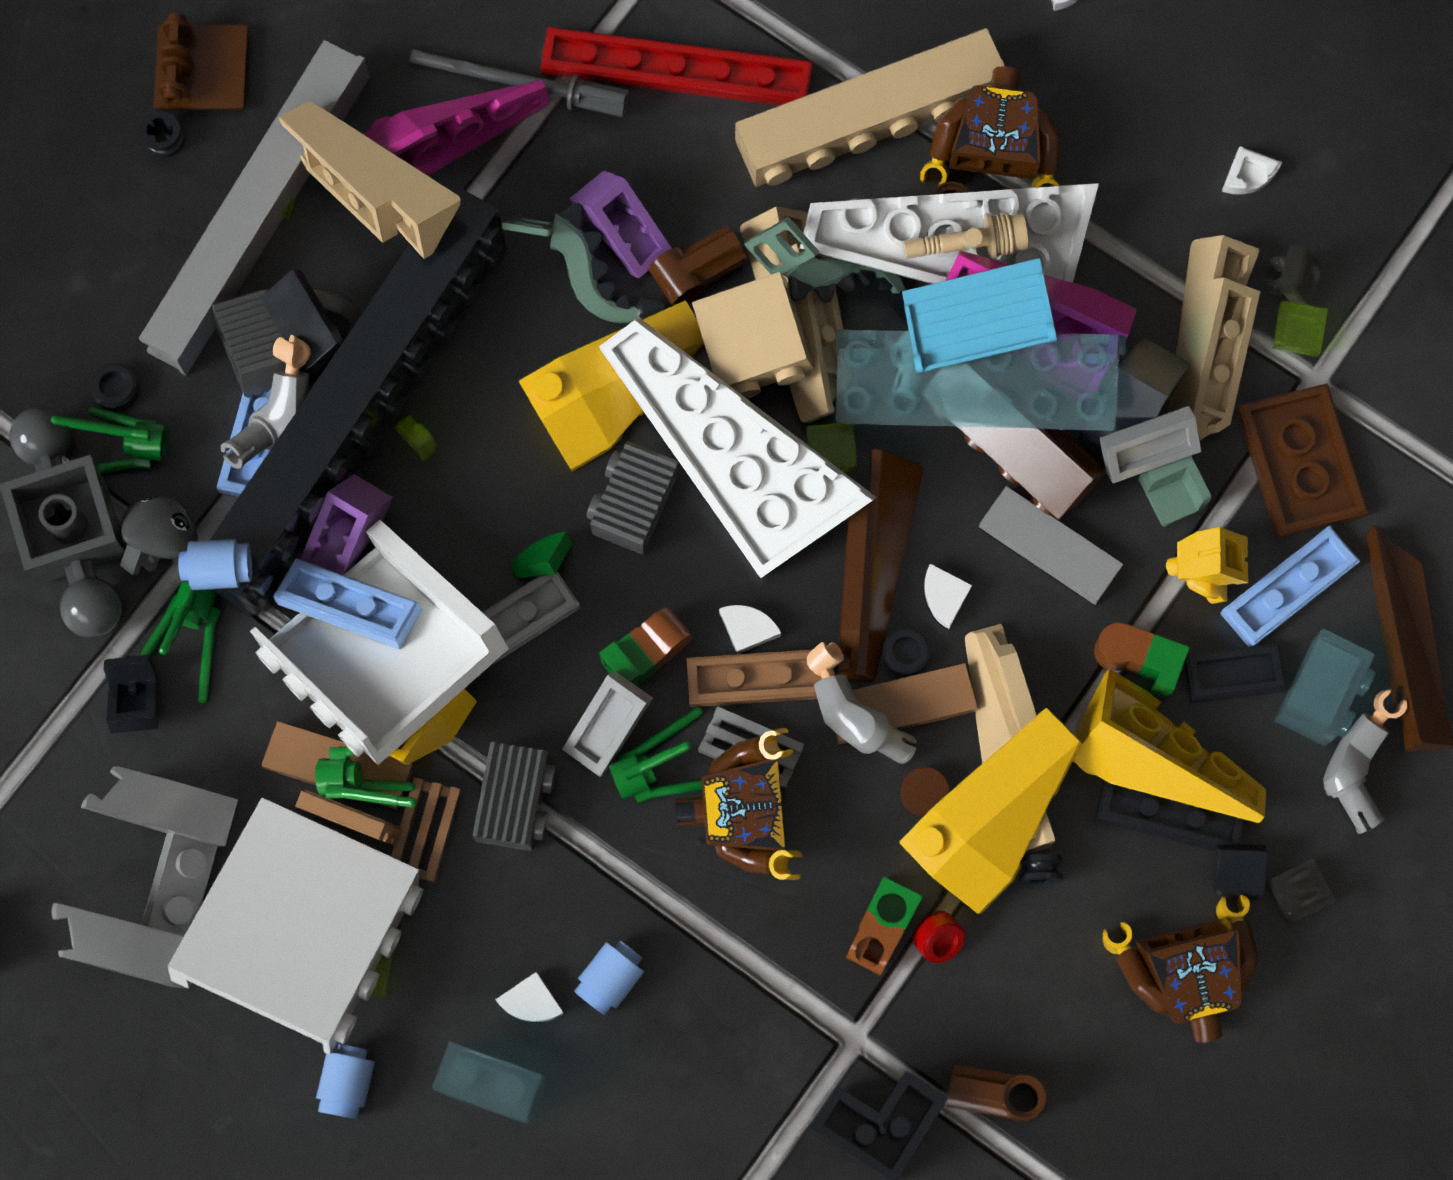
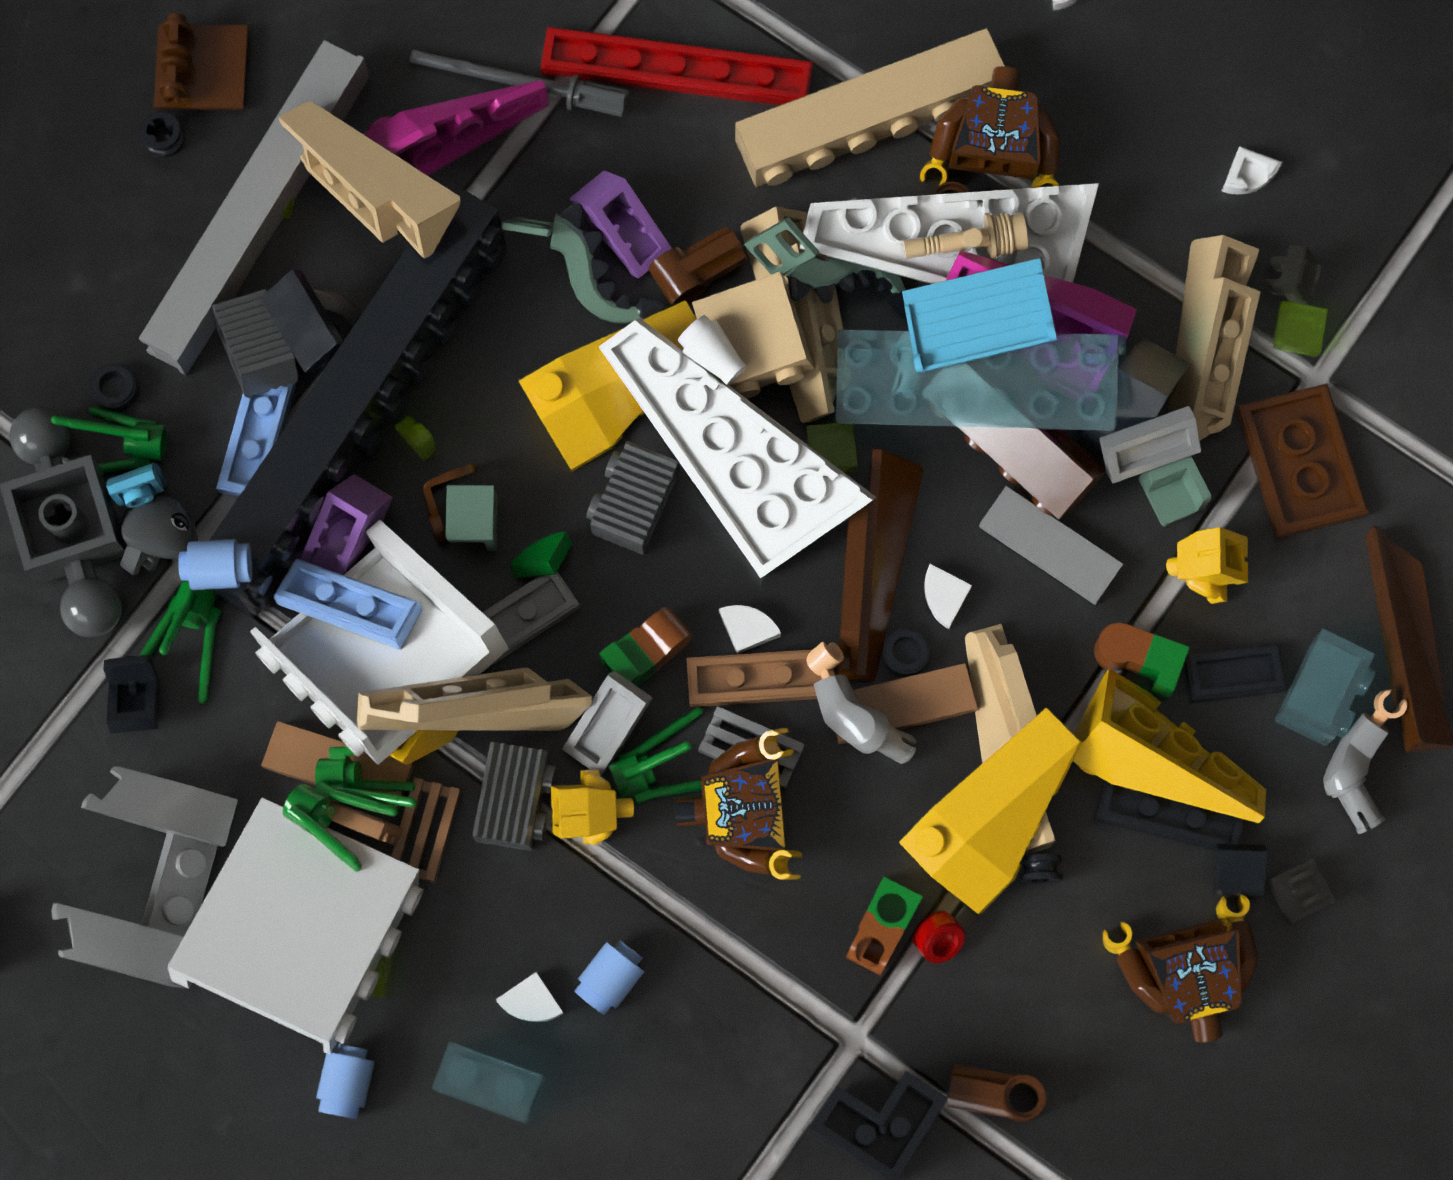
light grey arm [221,335,311,469] -> none
reddish brown tile [900,767,949,817] -> none
light blue tile [1220,525,1360,647] -> none
none -> medium azure slope [106,463,167,508]
none -> green plant [283,781,398,872]
none -> tan wedge [357,667,592,731]
none -> reddish brown piece [422,463,478,543]
none -> sand green panel [446,485,498,551]
none -> yellow piece [551,769,634,845]
none -> white cone [678,315,747,385]

